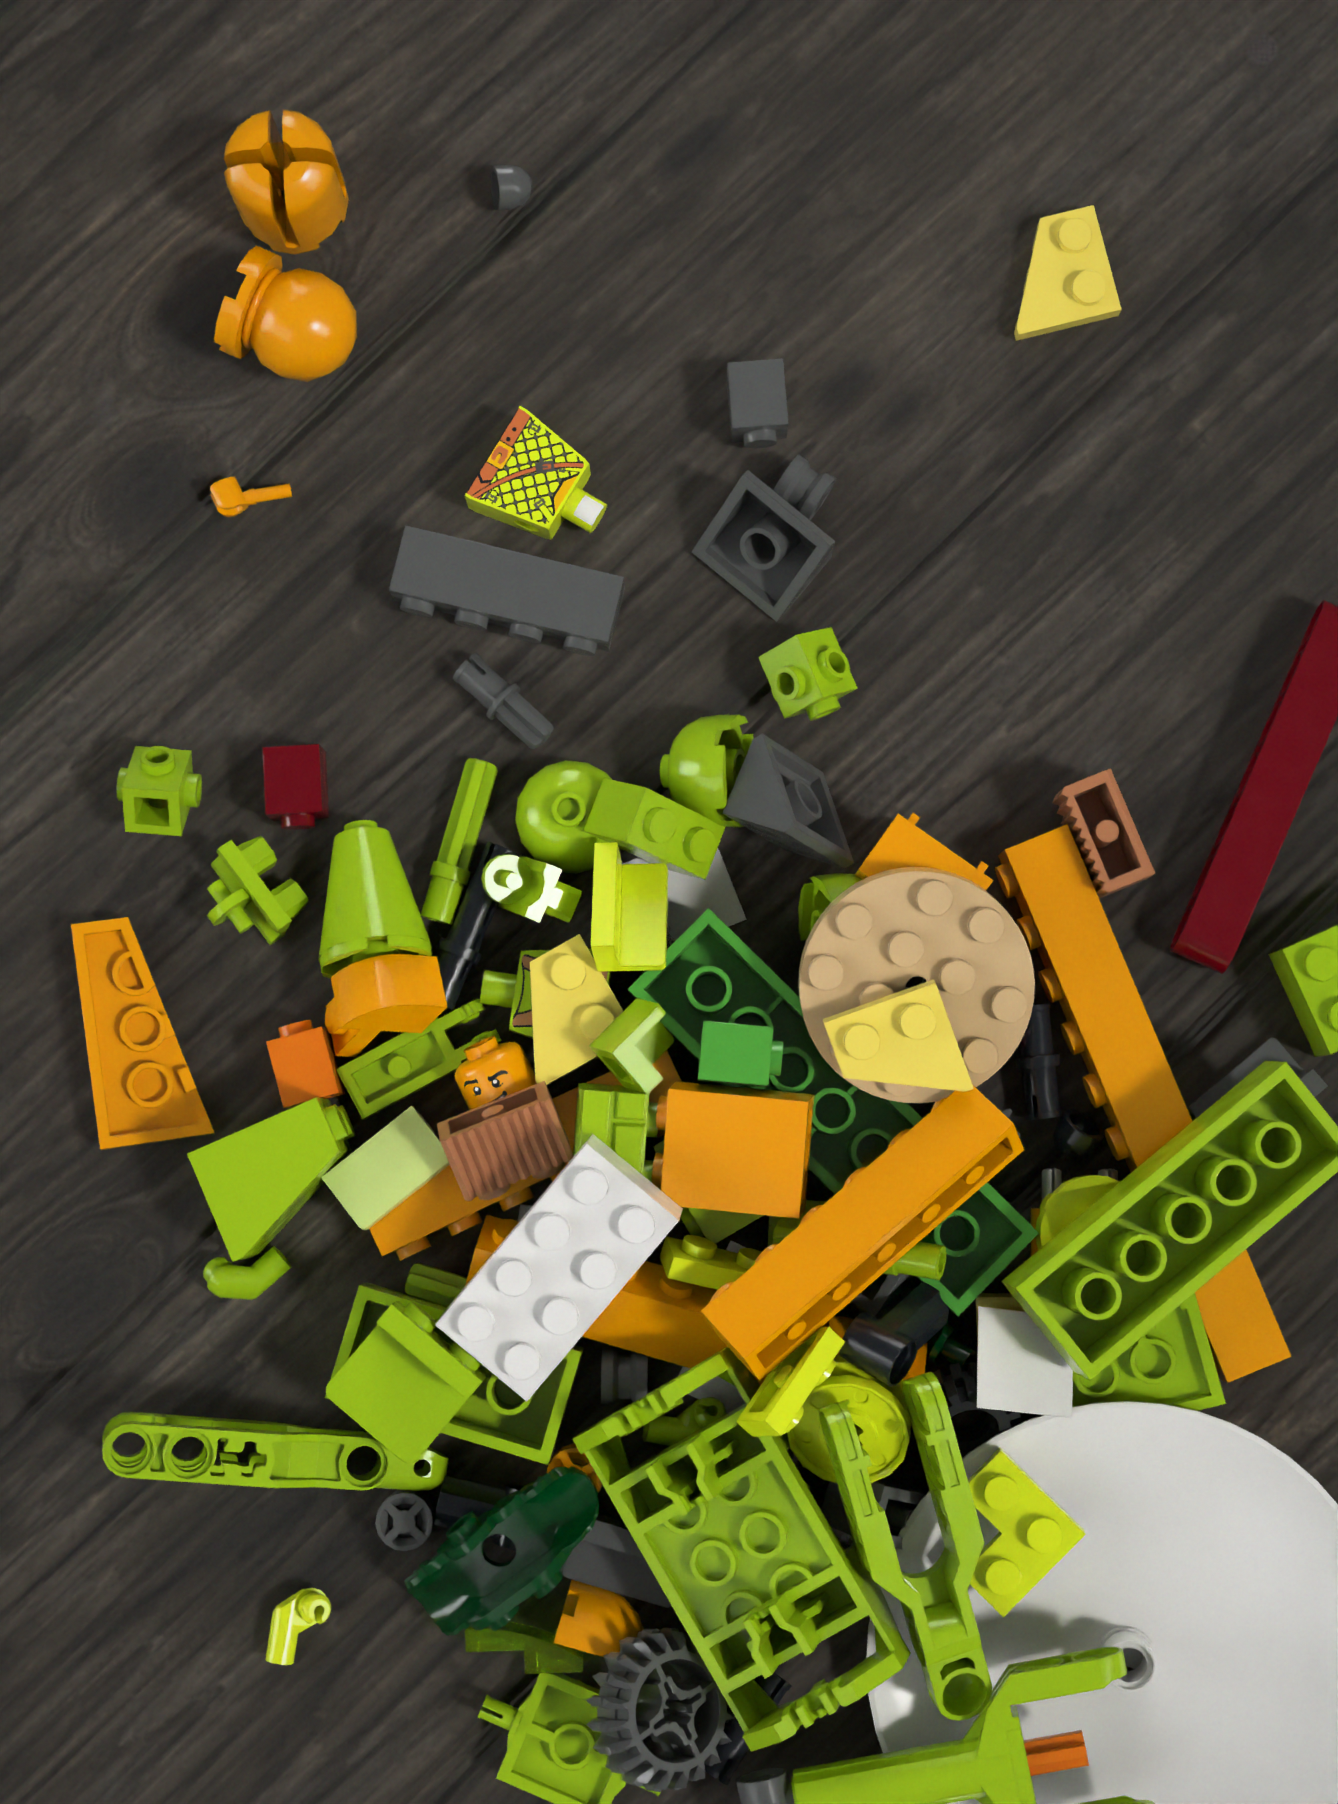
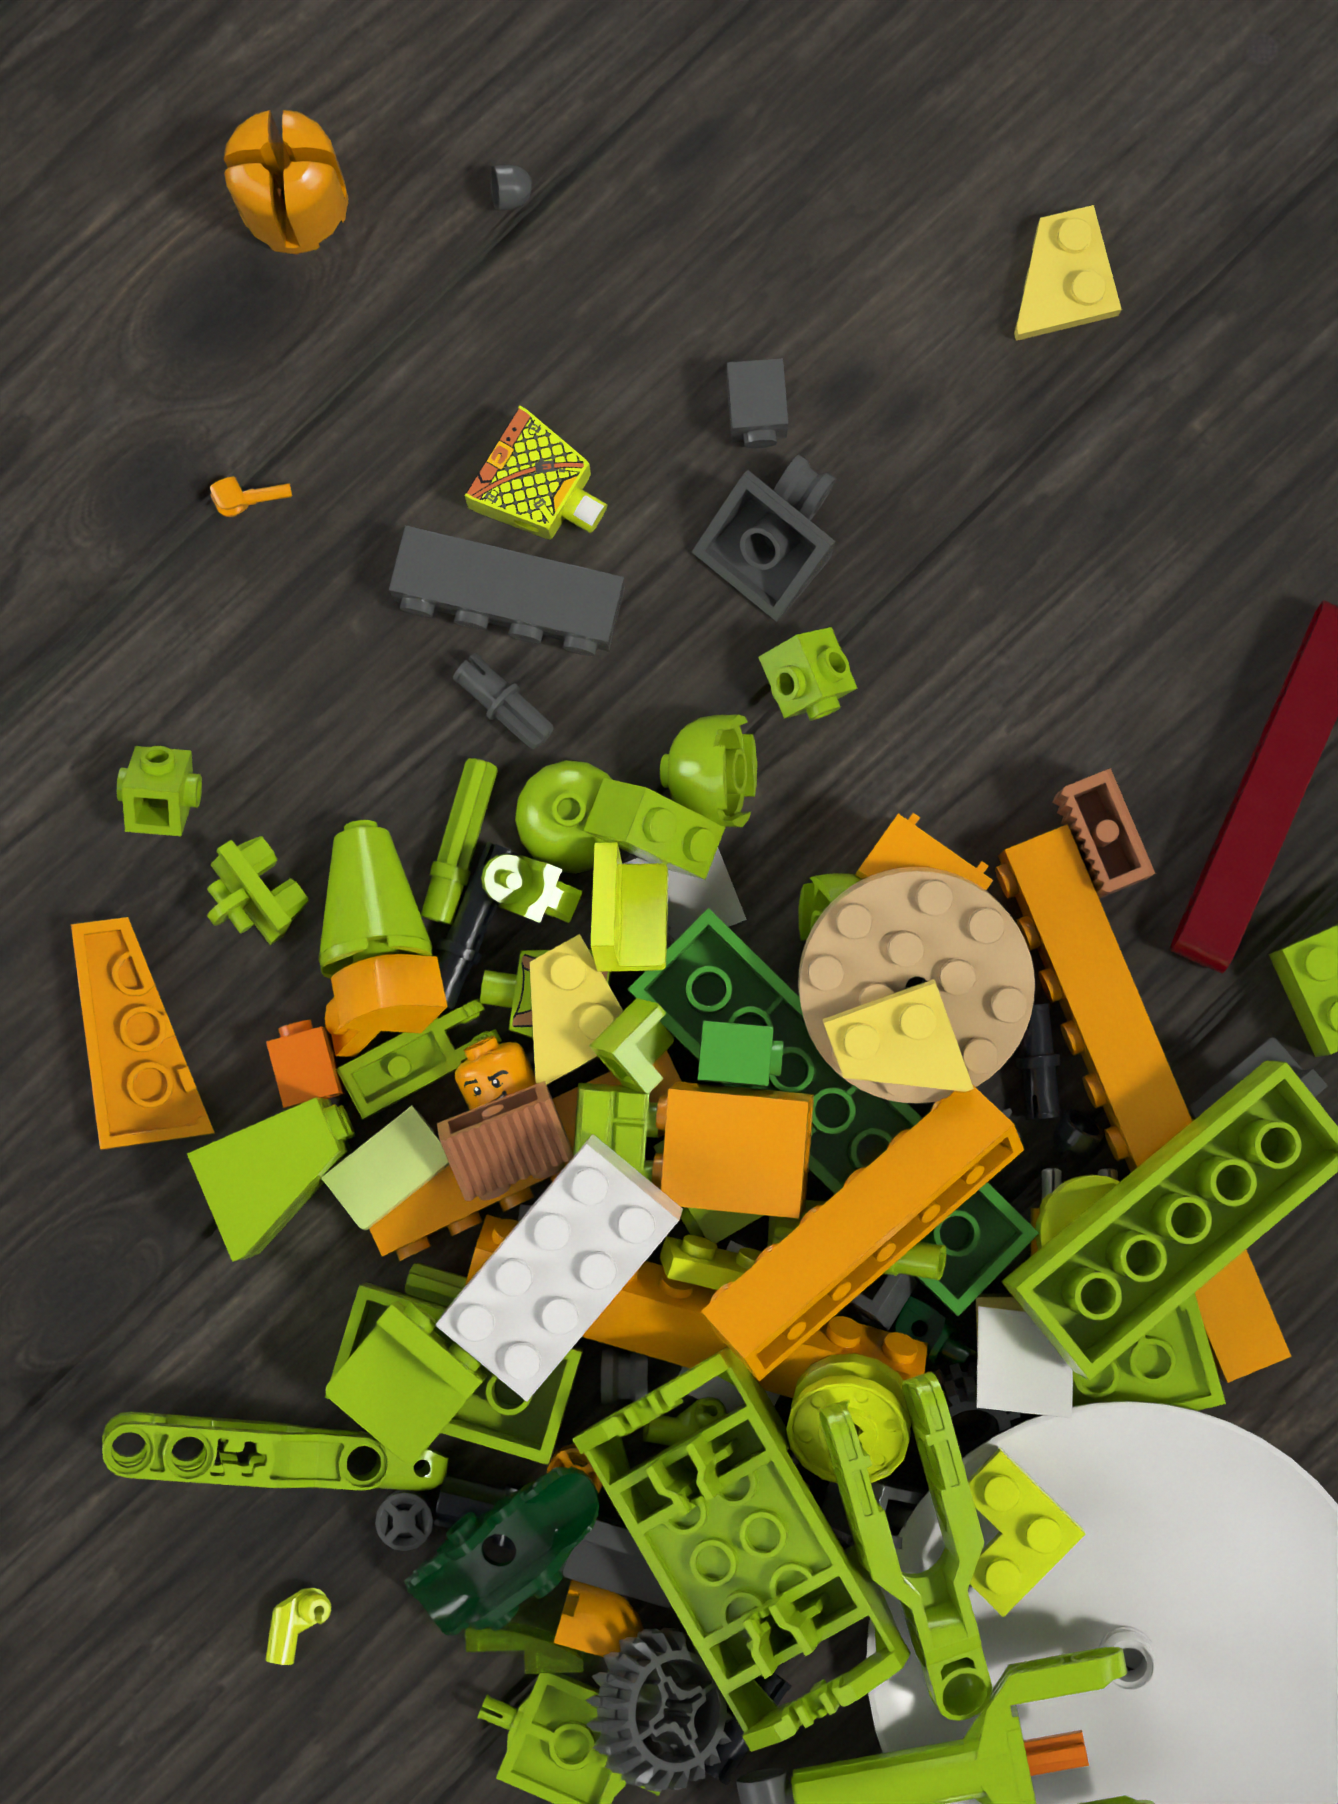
lime arm [203,1246,292,1300] -> none
light orange tile [214,245,357,382] -> none
dark red brick [262,744,329,830] -> none
dark grey slope [722,733,854,868] -> none
neon yellow plate [736,1326,845,1437] -> none
black piece [839,1282,949,1387] -> none

